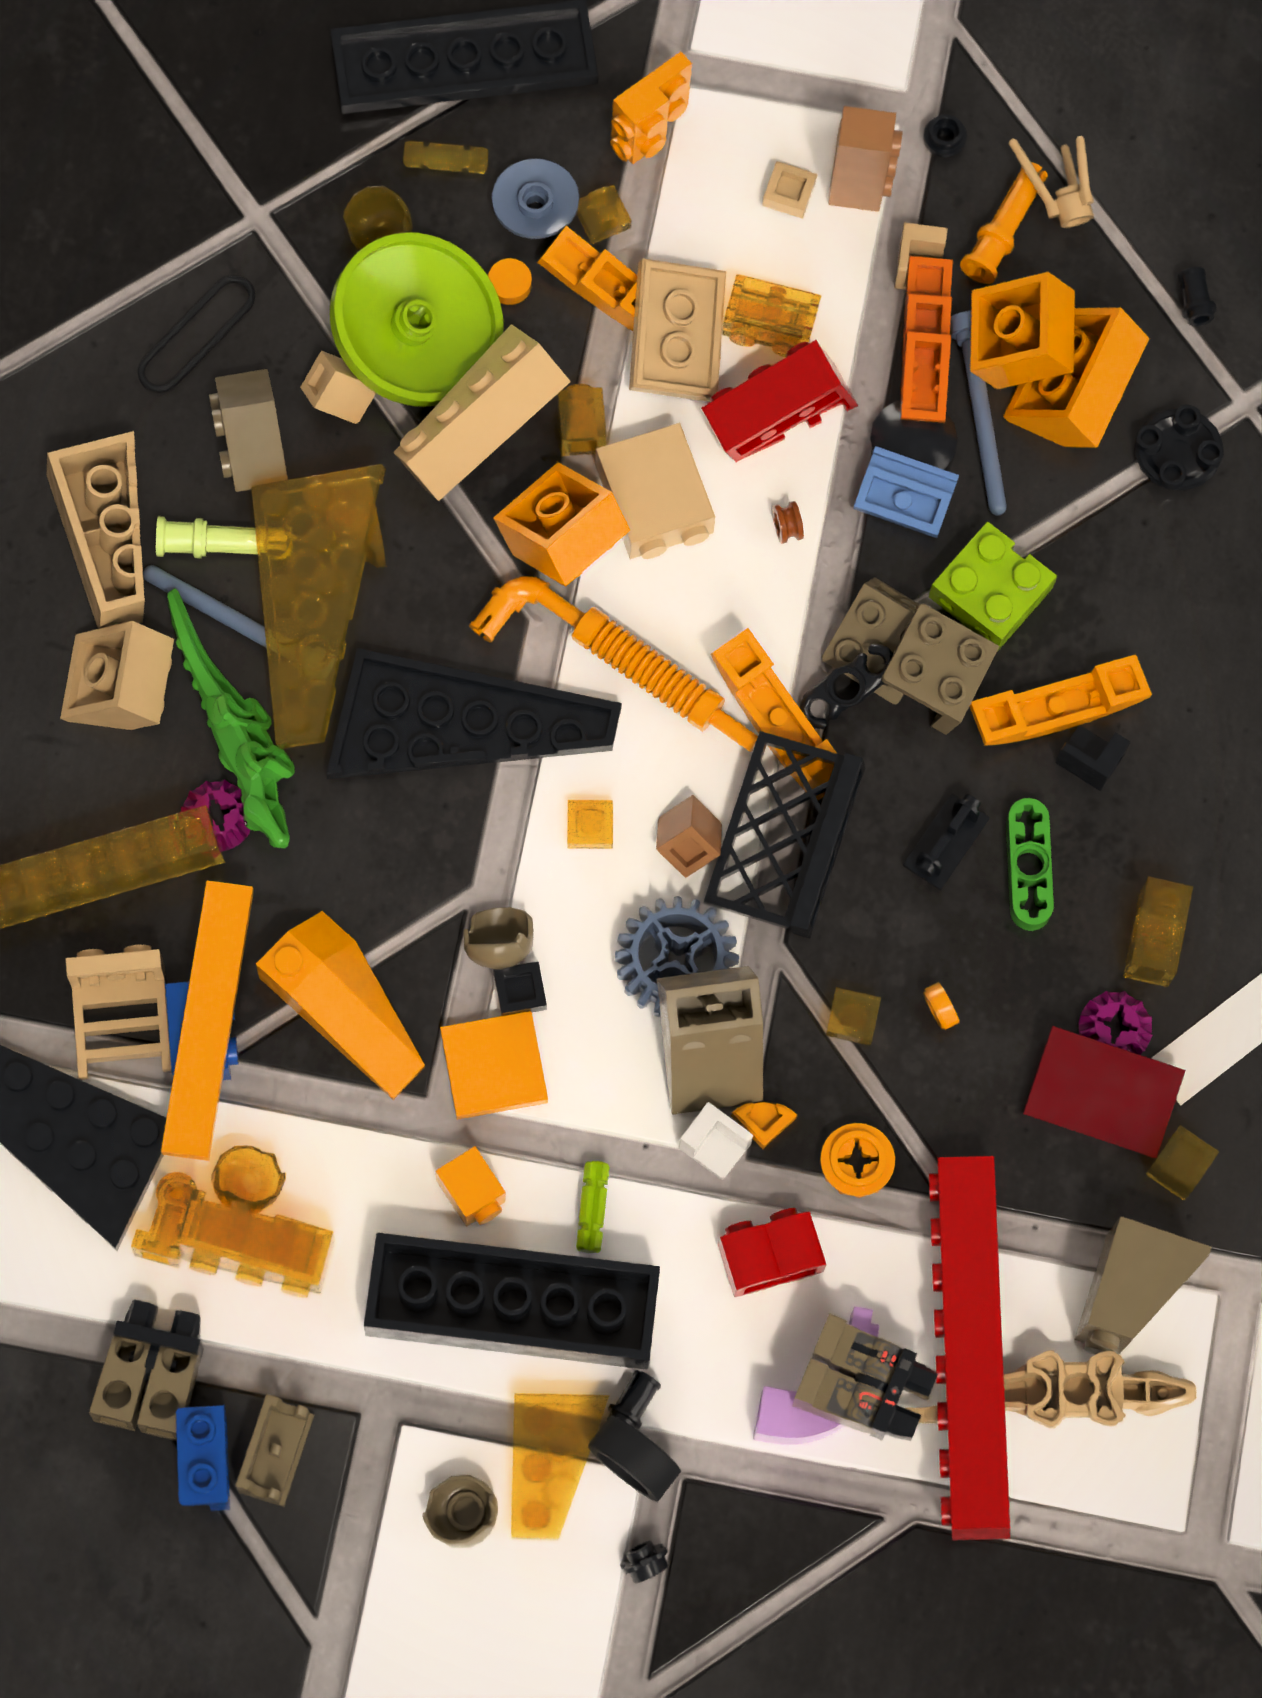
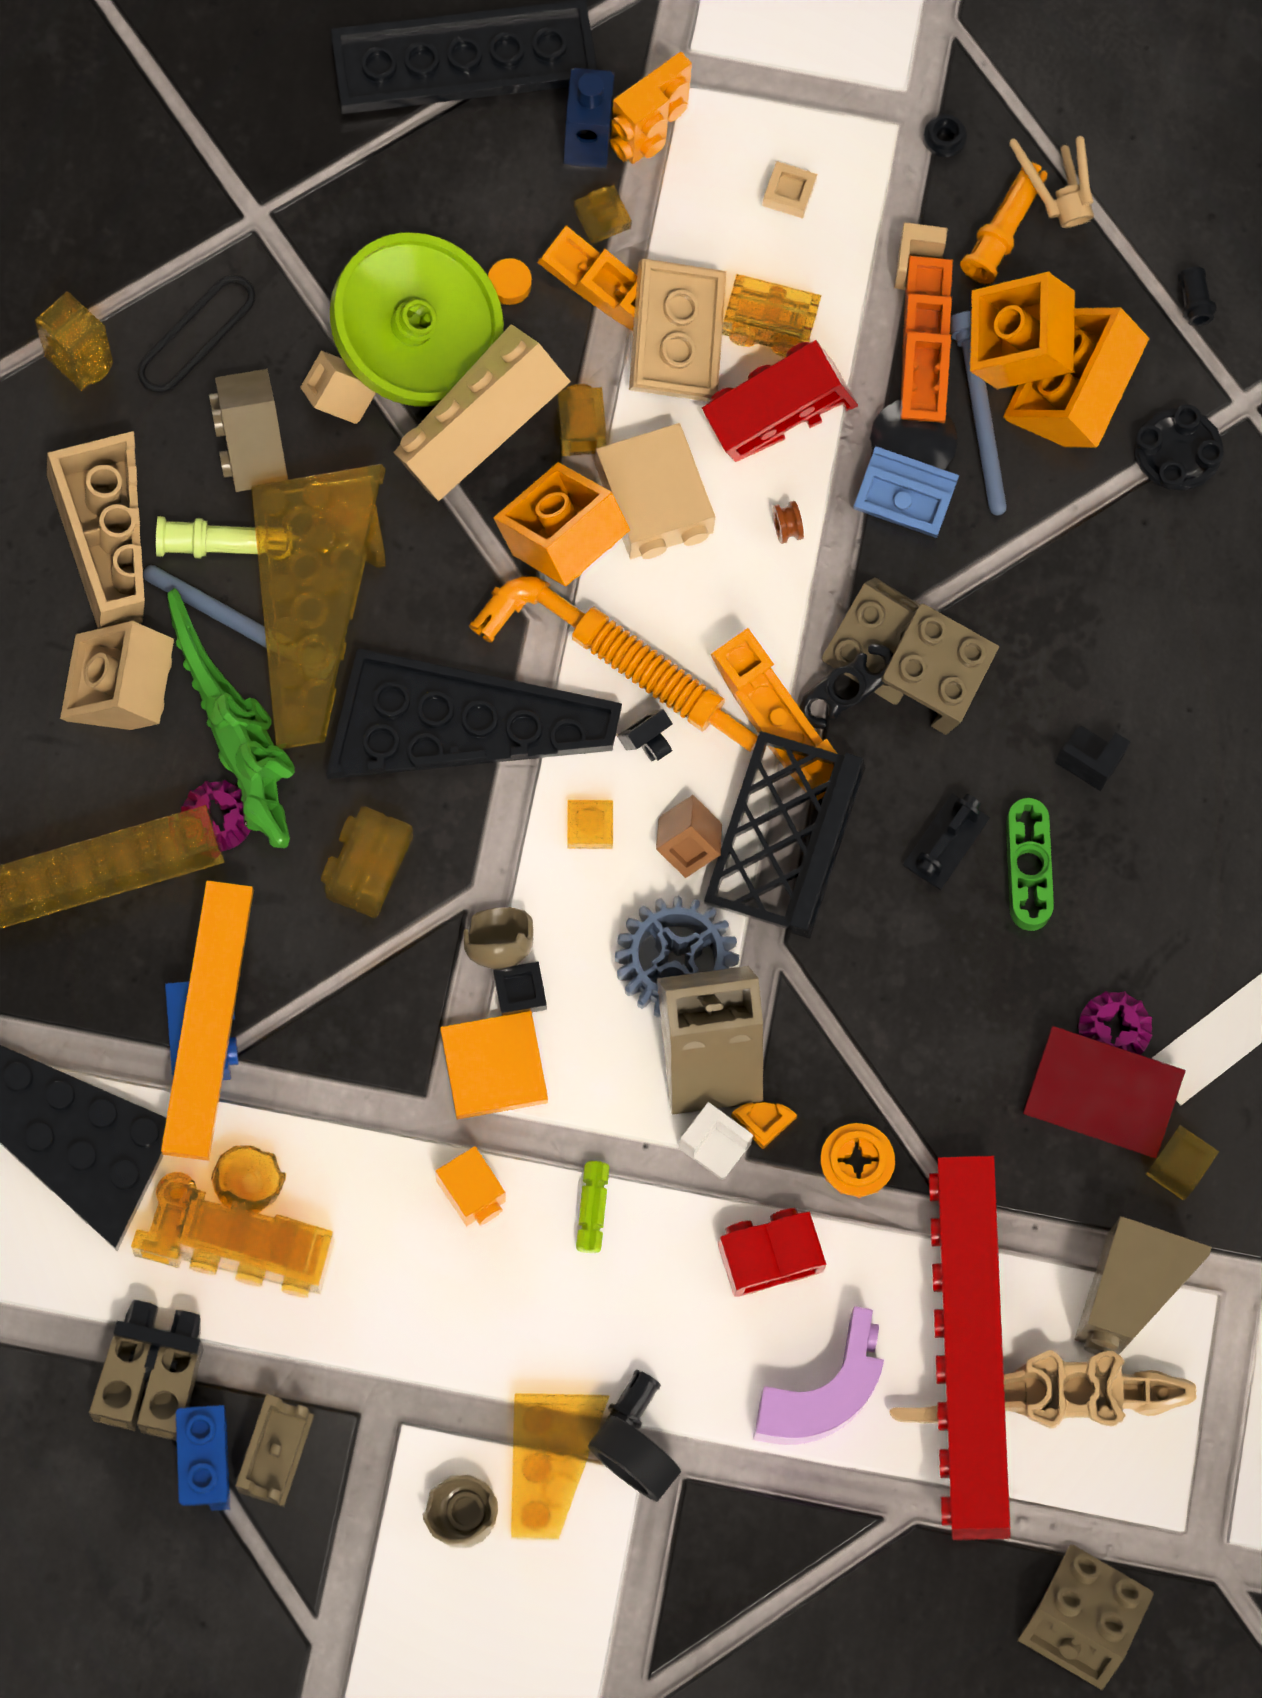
tan plate [66,945,172,1080] -> none
light orange wedge [256,911,425,1100] -> none
clear yellow hair [343,186,413,250] -> none
black brick [364,1232,660,1370] -> none
clear yellow axle [403,141,489,174] -> none
sand blue dish [492,159,579,239] -> none
black plate [620,1541,668,1583] -> none
hips [793,1313,938,1441] -> none
clear yellow plate [825,987,881,1046] -> none
medium nougat wedge [828,106,903,212] -> none
light orange tile [923,982,960,1030] -> none
lime piece [928,521,1057,652] -> none
light orange slope [969,654,1152,746] -> none
clear yellow brick [1123,876,1193,987] -> none
none -> clear yellow brick [35,291,113,391]
none -> clear yellow brick [321,806,413,918]
none -> dark blue torso [564,68,615,168]
none -> black tile [617,709,673,762]
none -> dark tan bracket [1018,1545,1154,1690]

